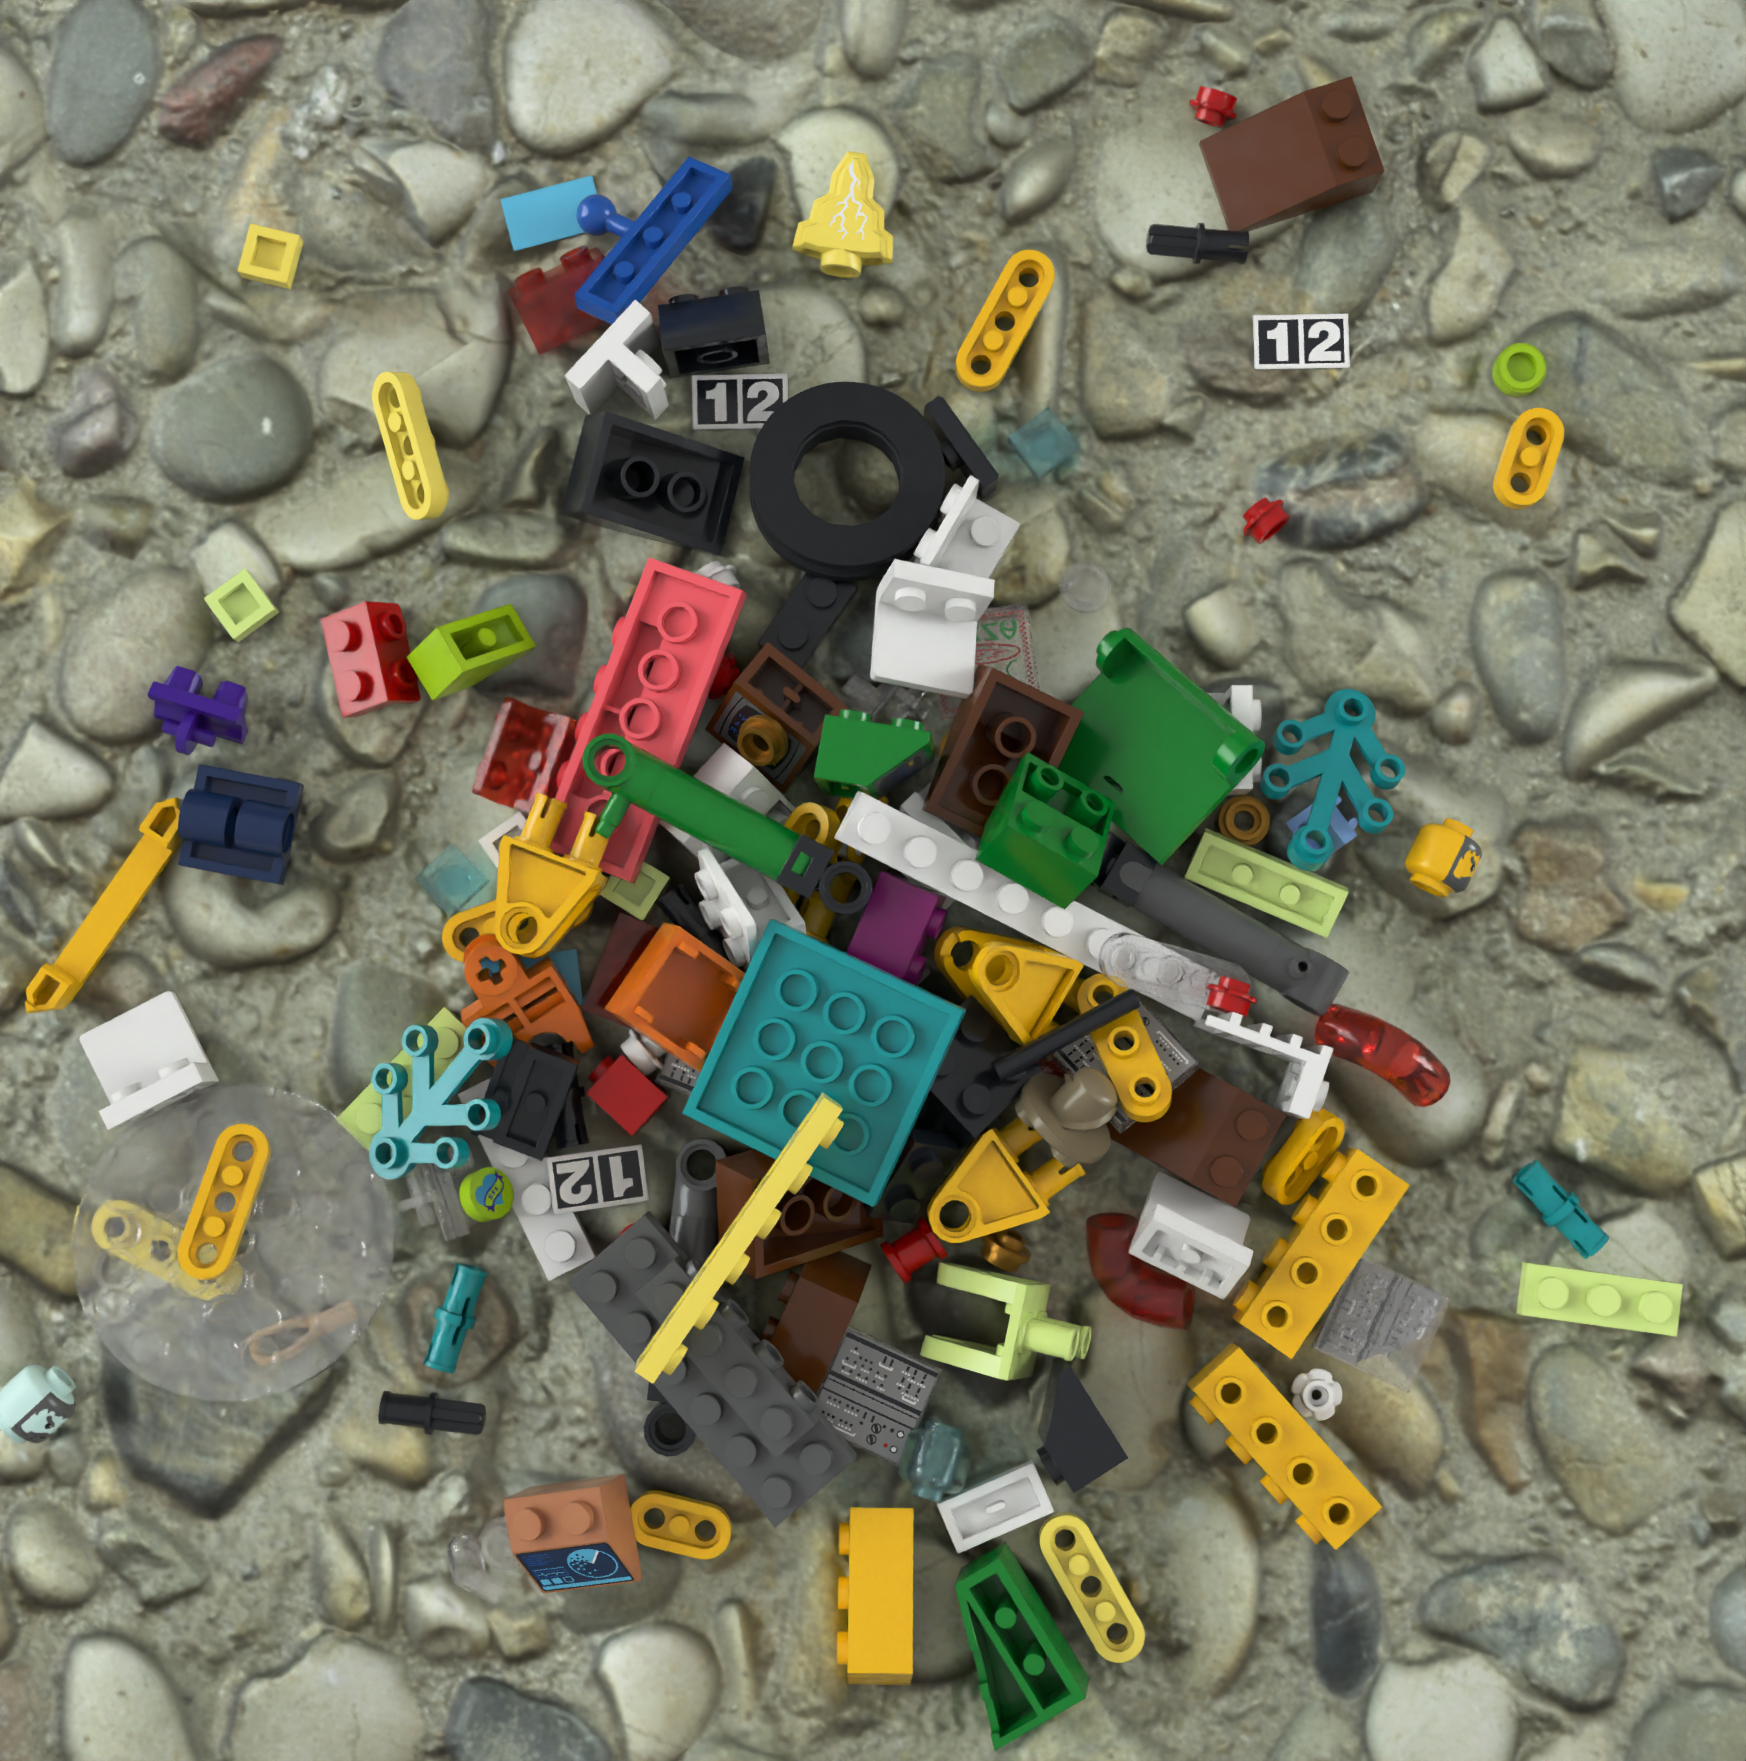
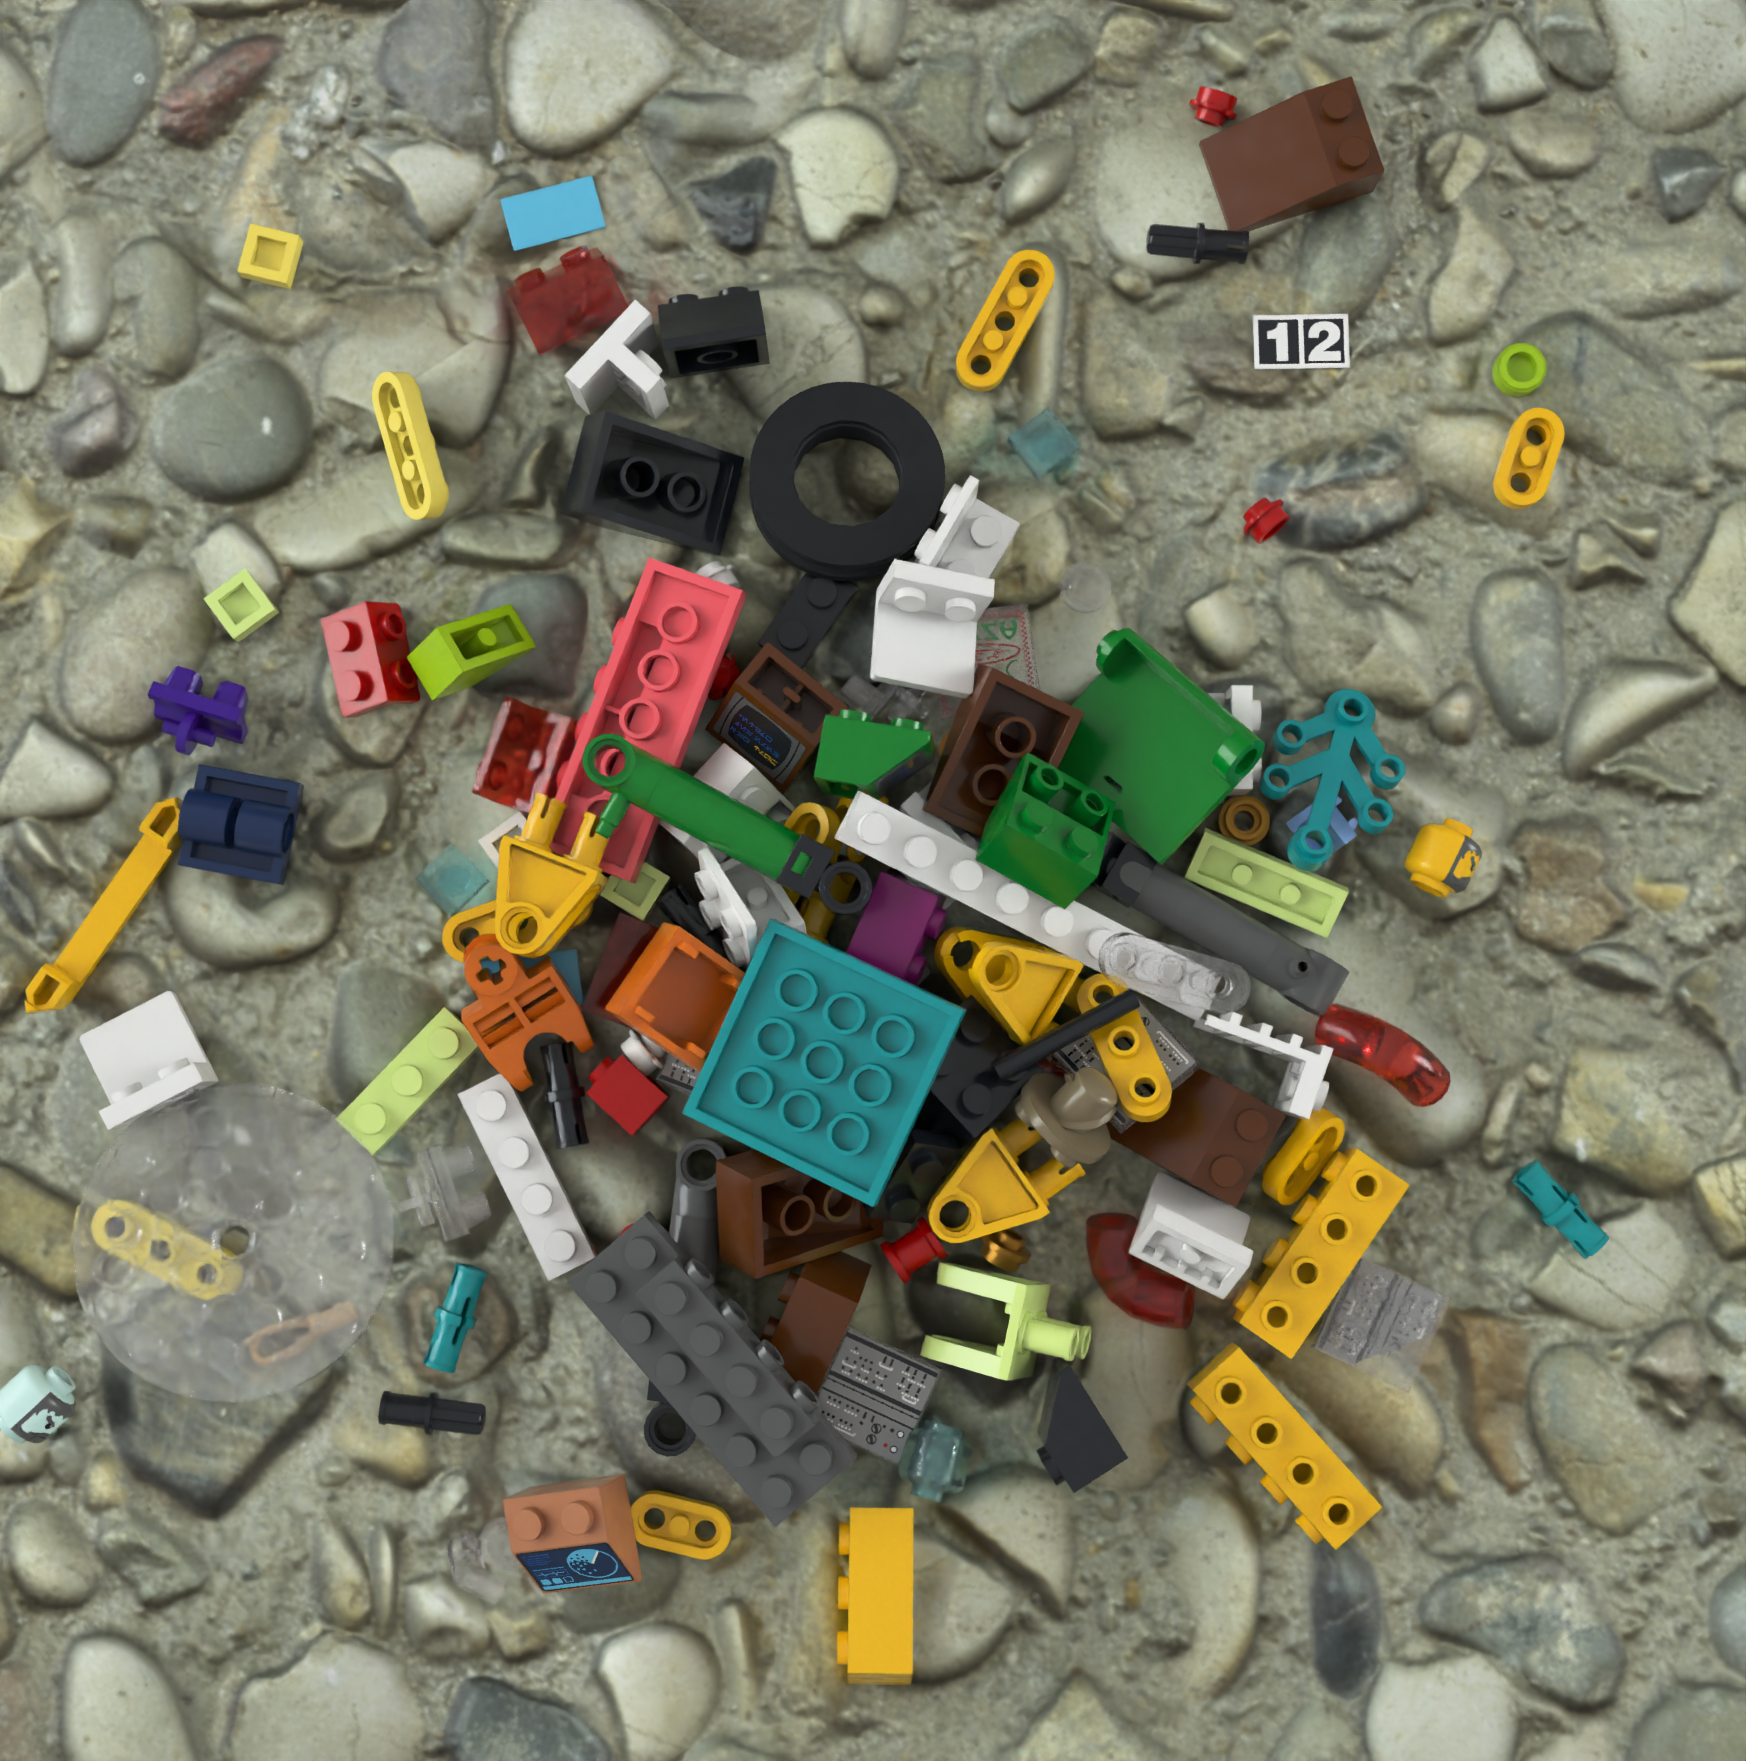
yellow plate [177,1124,271,1281] -> none
plant [369,1018,513,1179] -> none
lime tile [459,1167,514,1222] -> none
black plate [471,1034,581,1161] -> none
sticker [546,1144,649,1215] -> none
blue plate [574,157,733,324] -> none
light yellow plate [635,1092,844,1384] -> none
sticker [692,374,788,430] -> none
pearl gold plate [737,715,788,766] -> none
light yellow rock [792,151,893,278] -> none
black plate [923,396,999,500] -> none
white plate [936,1460,1054,1554] -> none
green wedge [955,1541,1089,1751] -> none
light yellow plate [1038,1512,1145,1663] -> none
red plate [1206,976,1257,1018] -> none
white plate [1291,1368,1342,1421] -> none
yellowish green plate [1516,1262,1683,1337] -> none

